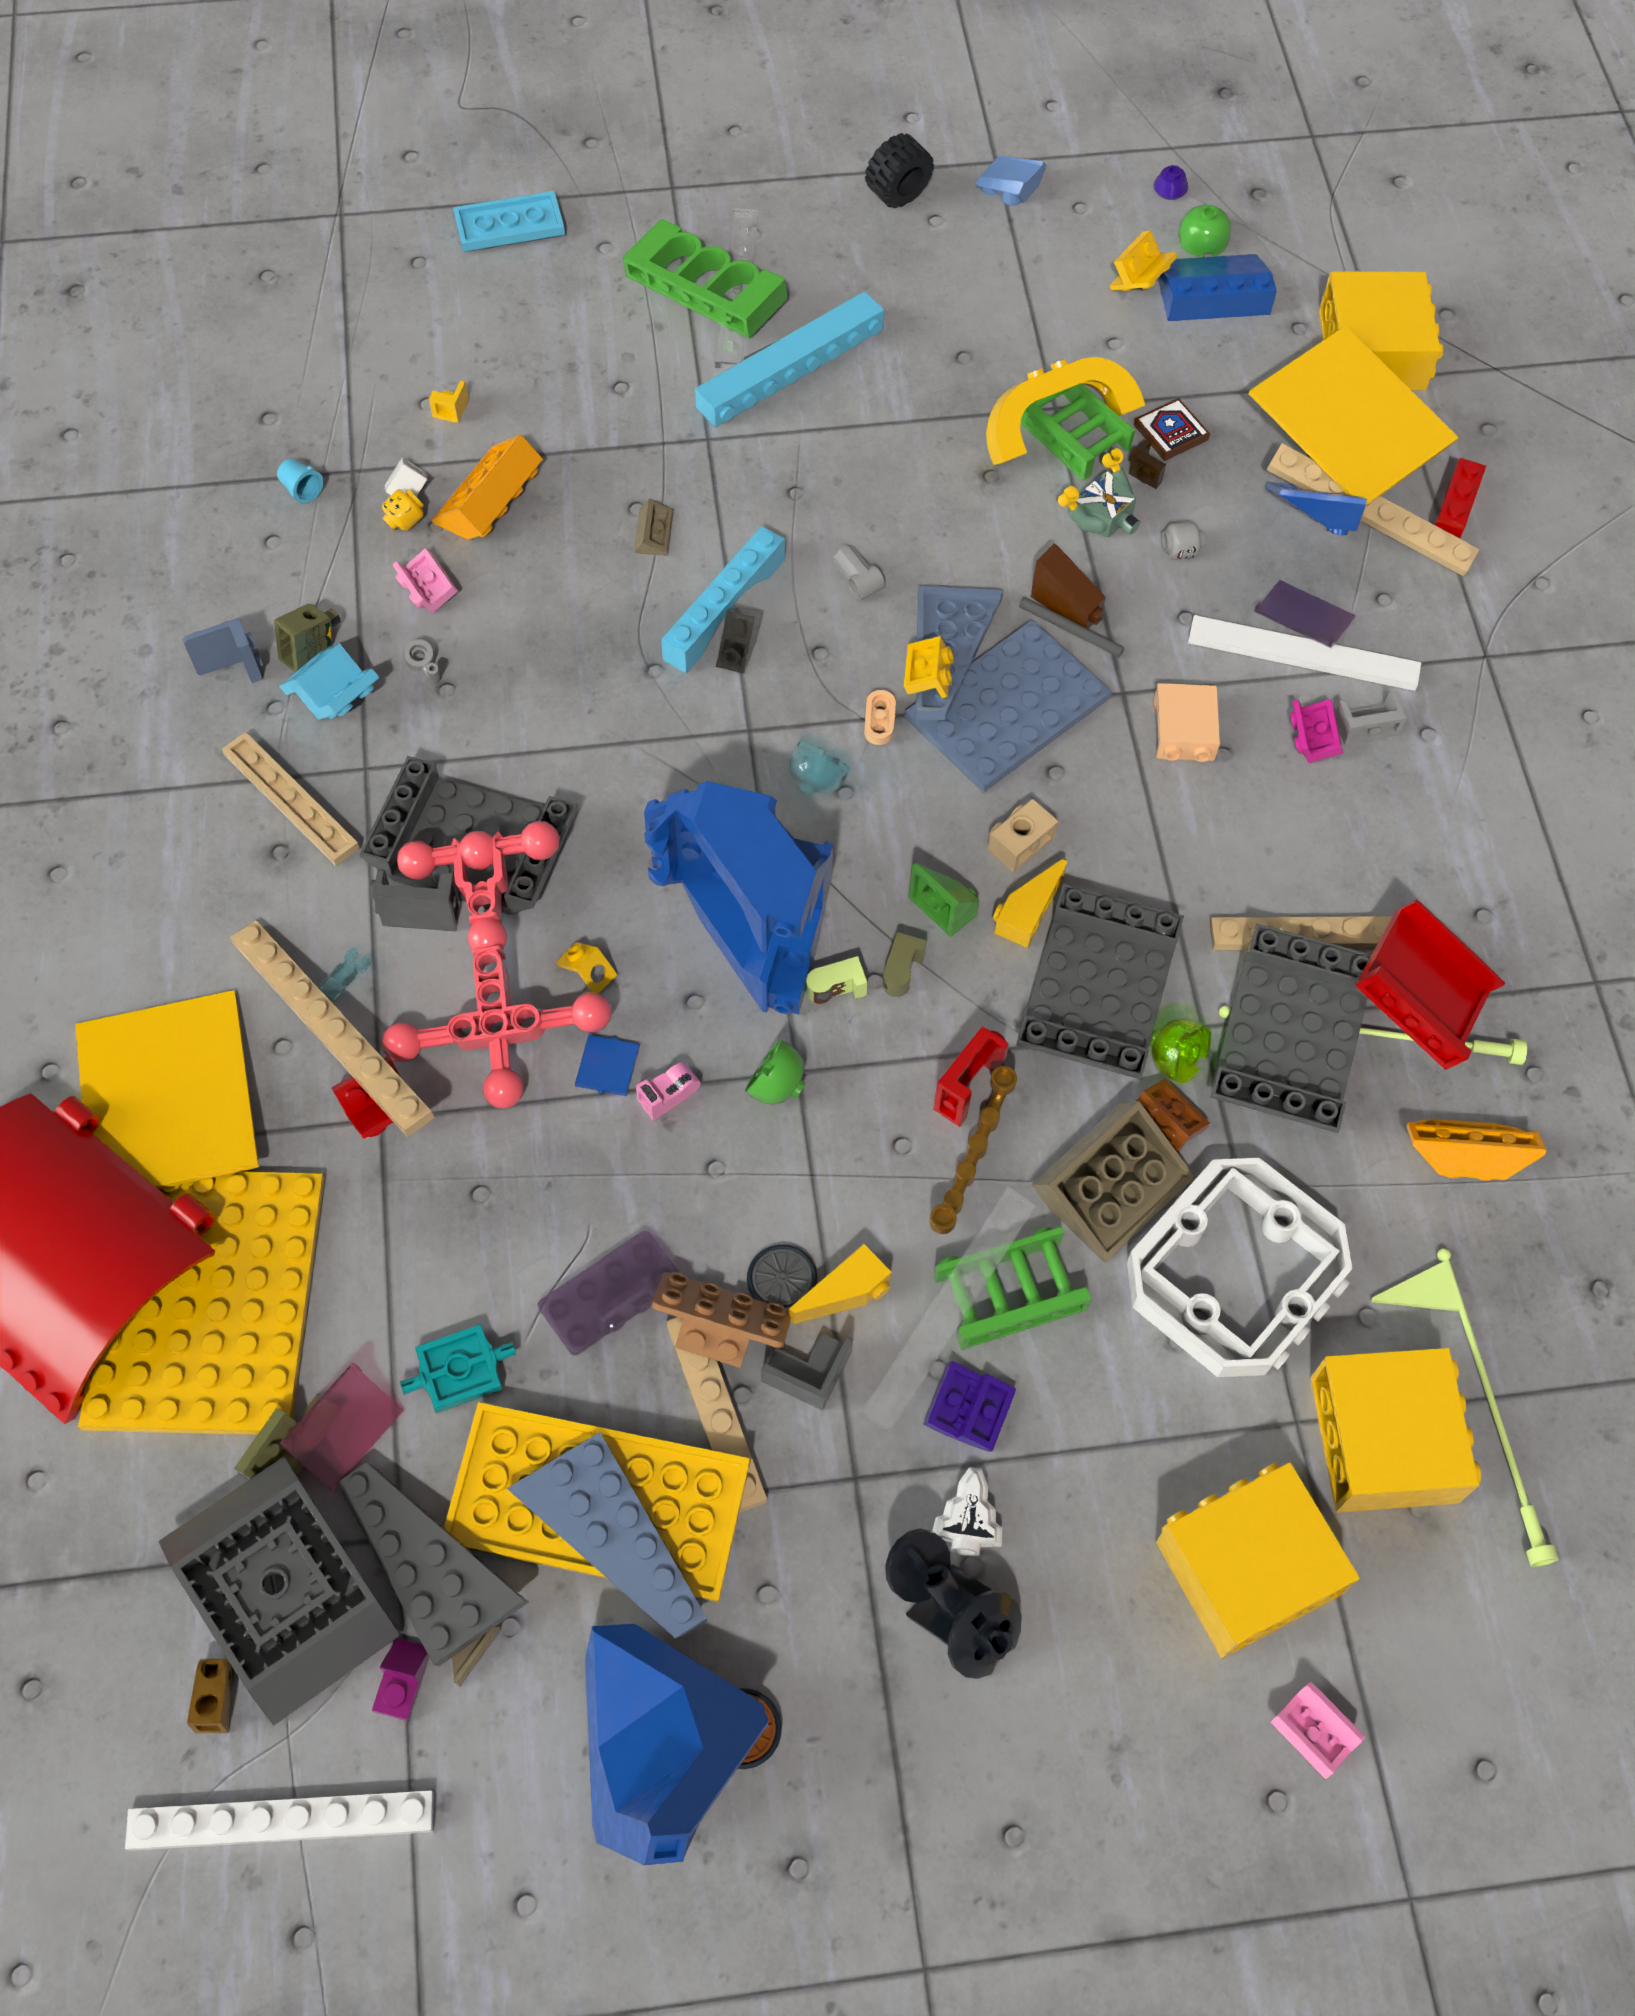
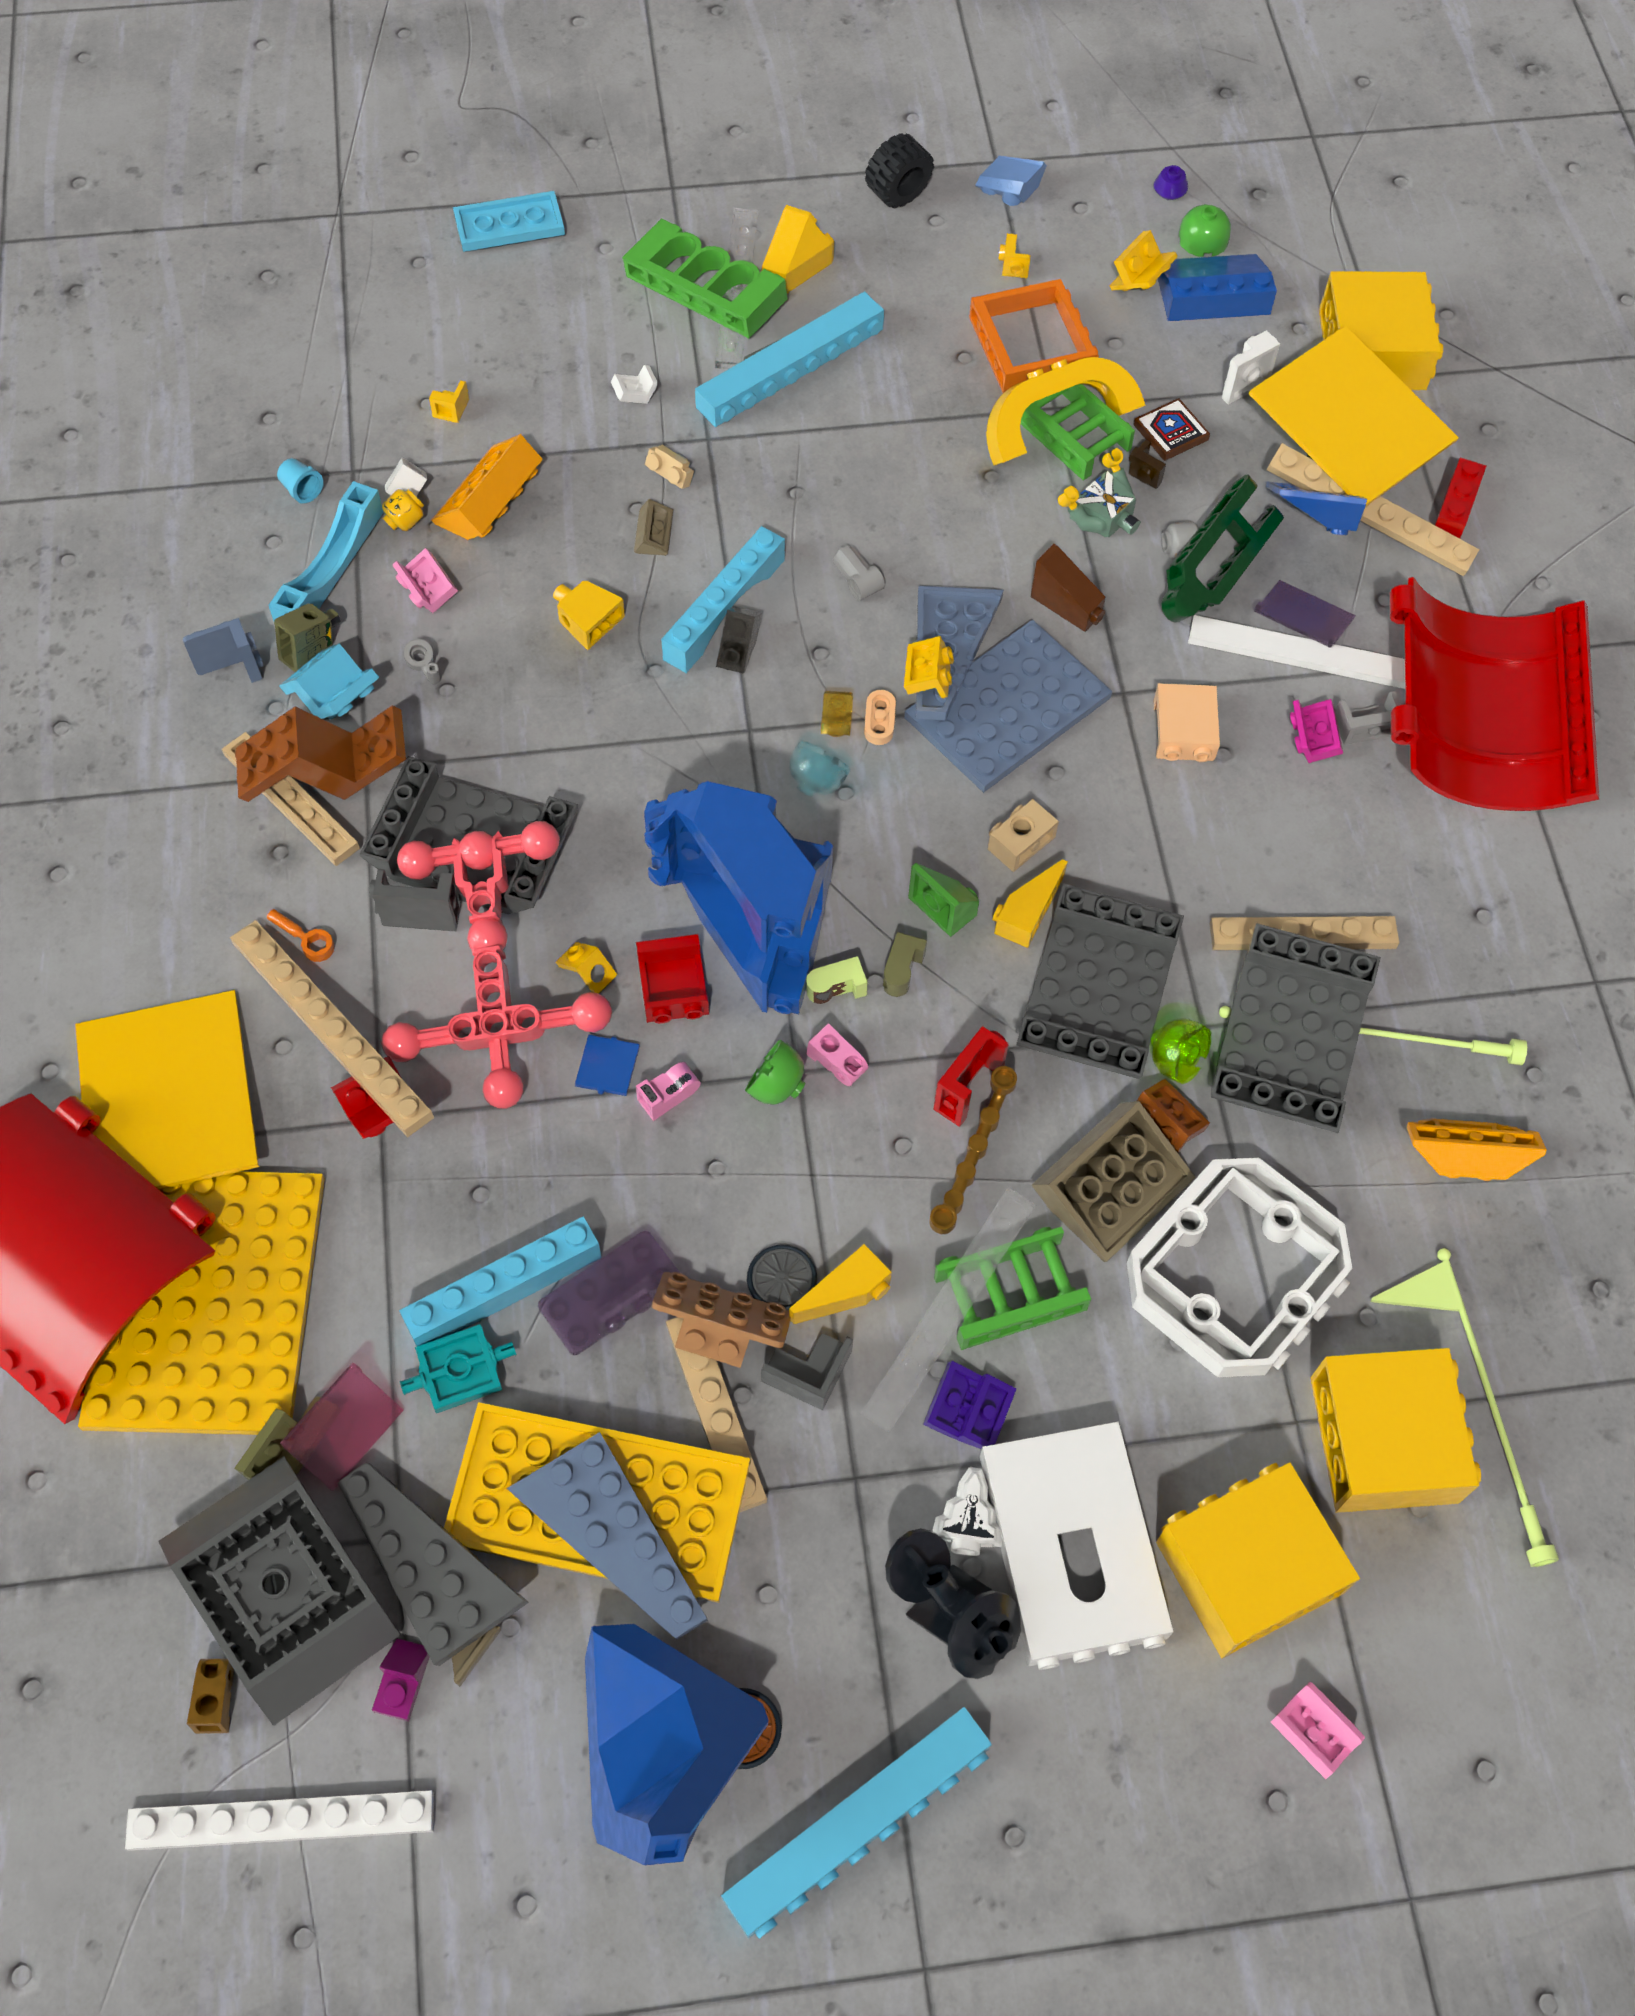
clear light blue bar [318,948,370,1001] -> none
dark grey bar [1019,597,1125,658] -> none
red panel [1355,899,1505,1070] -> none
none -> dark orange bracket [235,705,406,802]
none -> orange piece [267,909,335,962]
none -> medium azure arch [268,481,384,621]
none -> medium azure brick [399,1216,602,1346]
none -> yellow torso [553,581,625,650]
none -> white bracket [611,365,657,404]
none -> red panel [636,934,709,1024]
none -> tan piece [645,445,694,489]
none -> medium azure brick [721,1707,992,1939]
none -> yellow slope [762,205,834,293]
none -> bright pink leg [806,1023,868,1087]
none -> clear yellow bracket [821,691,853,737]
none -> orange window [969,279,1099,393]
none -> white panel [980,1422,1173,1670]
none -> yellow bracket [999,233,1031,278]
none -> dark green piece [1161,474,1284,623]
none -> white plate [1222,330,1280,405]
none -> red panel [1390,577,1600,811]

